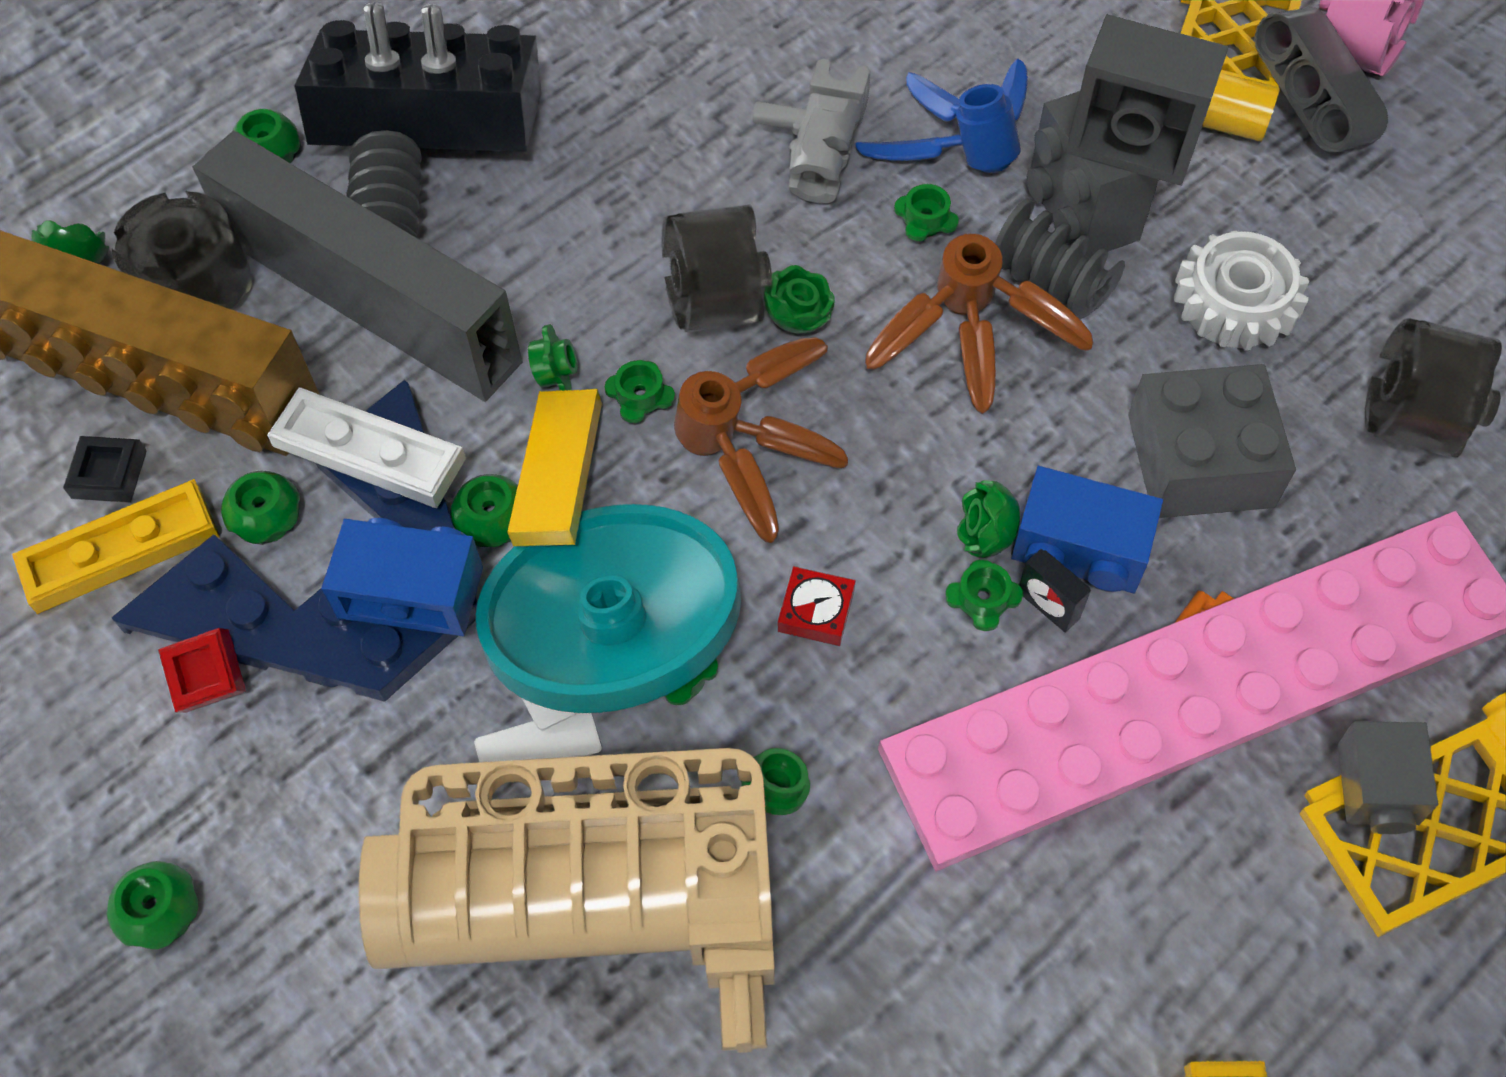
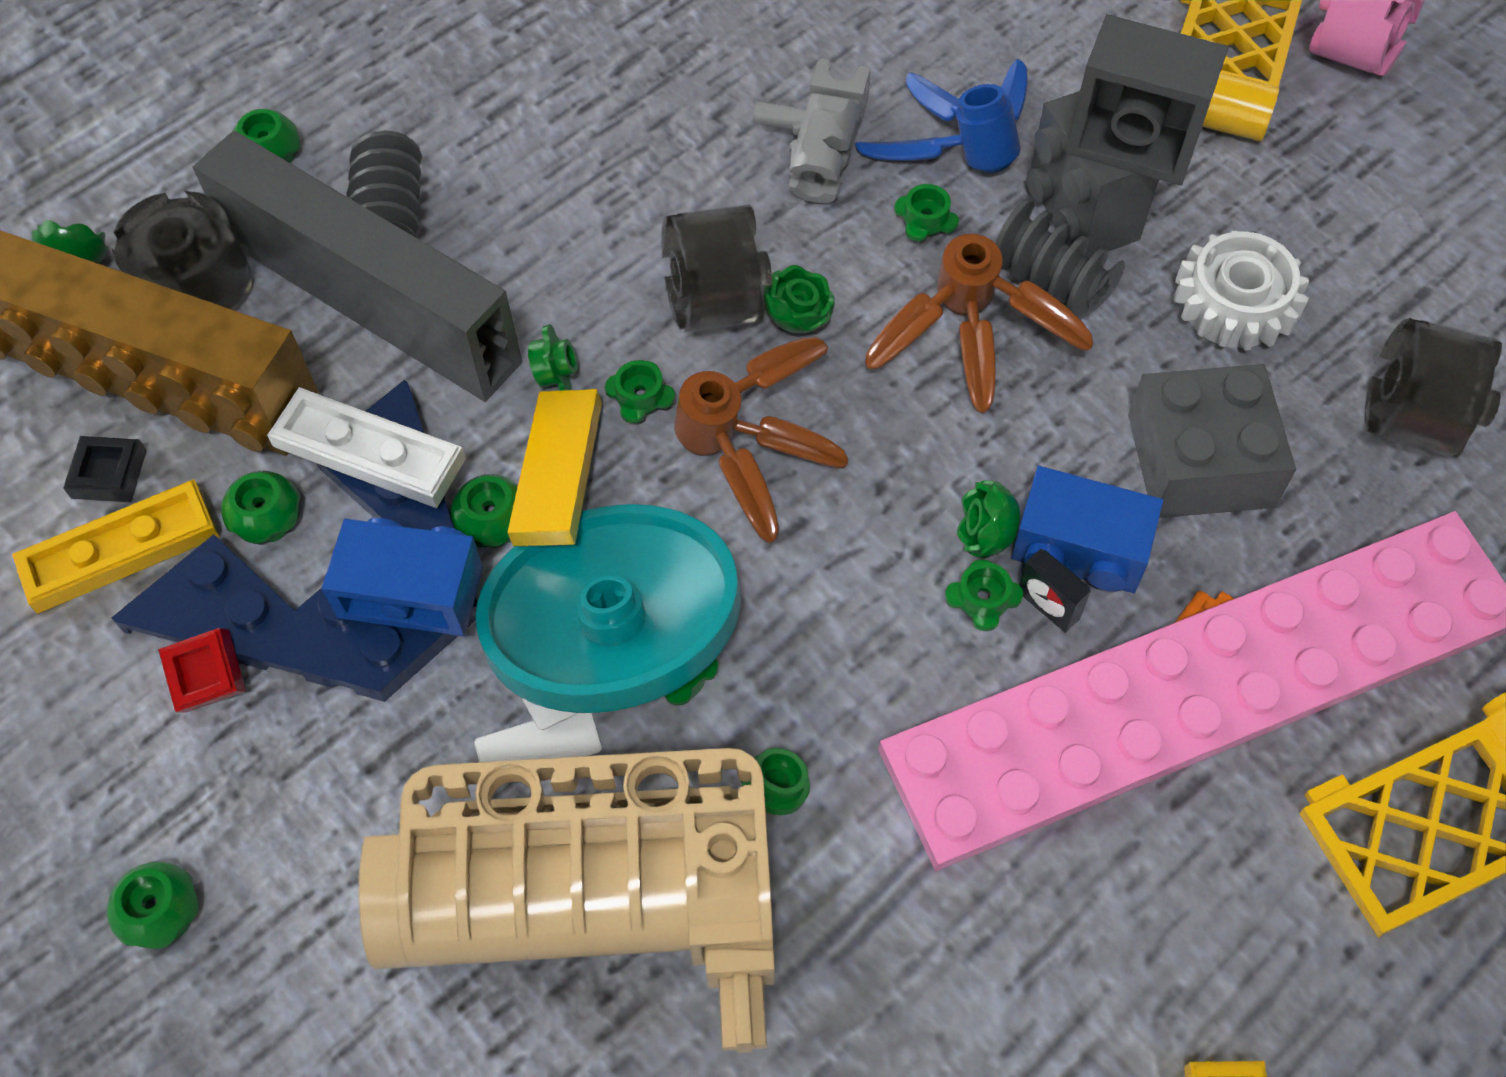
black piece [294,2,542,152] -> none
tile [778,566,856,646] -> none
dark grey beam [1255,7,1388,152] -> none
dark grey brick [1338,721,1438,835] -> none

